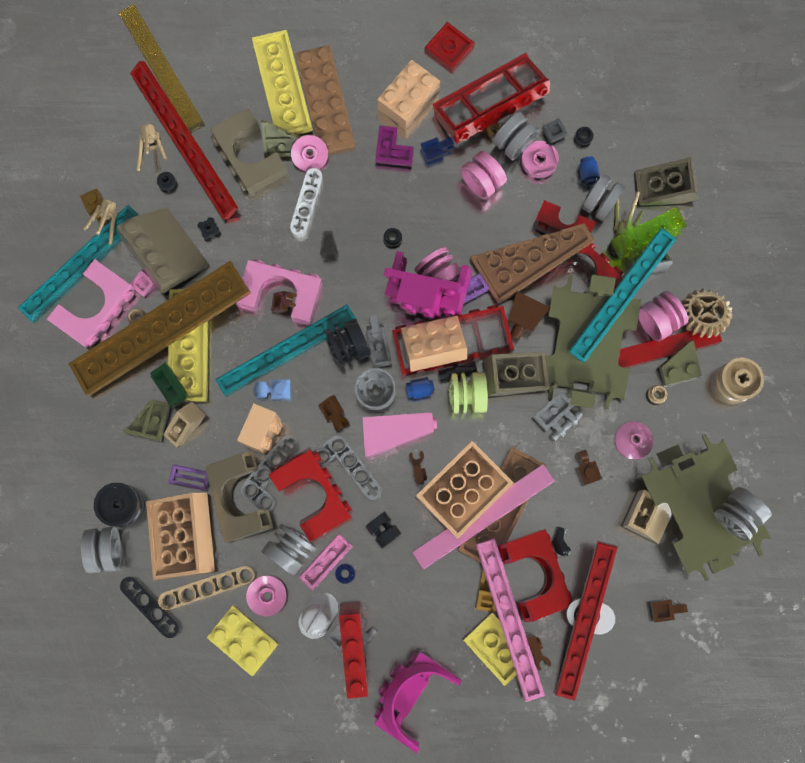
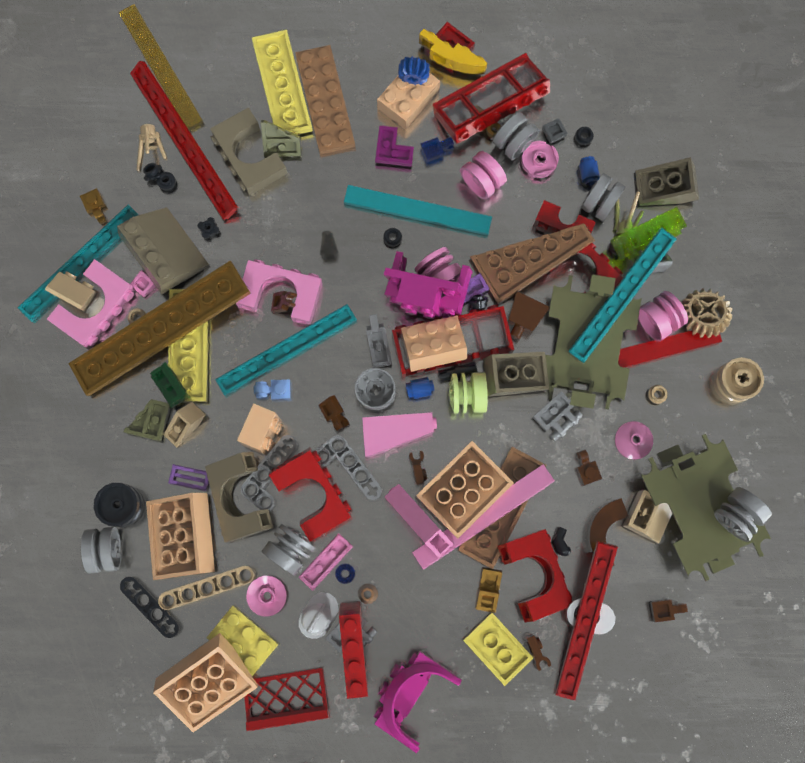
tan plant [83,200,118,245] -> none
white beam [290,168,323,238] -> none
bright pink dish [291,135,328,171] -> none
black wheel [325,318,371,368] -> none
black wheel [365,511,402,549] -> none
bright pink tile [475,538,545,702] -> none
olive wing [659,340,702,386] -> none
none -> tan slope [45,271,96,312]
none -> black plate [143,163,162,181]
none -> light nougat slope [153,633,258,732]
none -> red fence [244,668,330,731]
none -> teal tile [344,185,492,236]
none -> medium nougat cone [358,584,378,604]
none -> bright pink slope [385,484,453,557]
none -> blue gear [398,56,430,85]
none -> yellow slope [419,28,488,74]
none -> black plate [469,294,489,309]
none -> reddish brown arch [586,498,629,566]

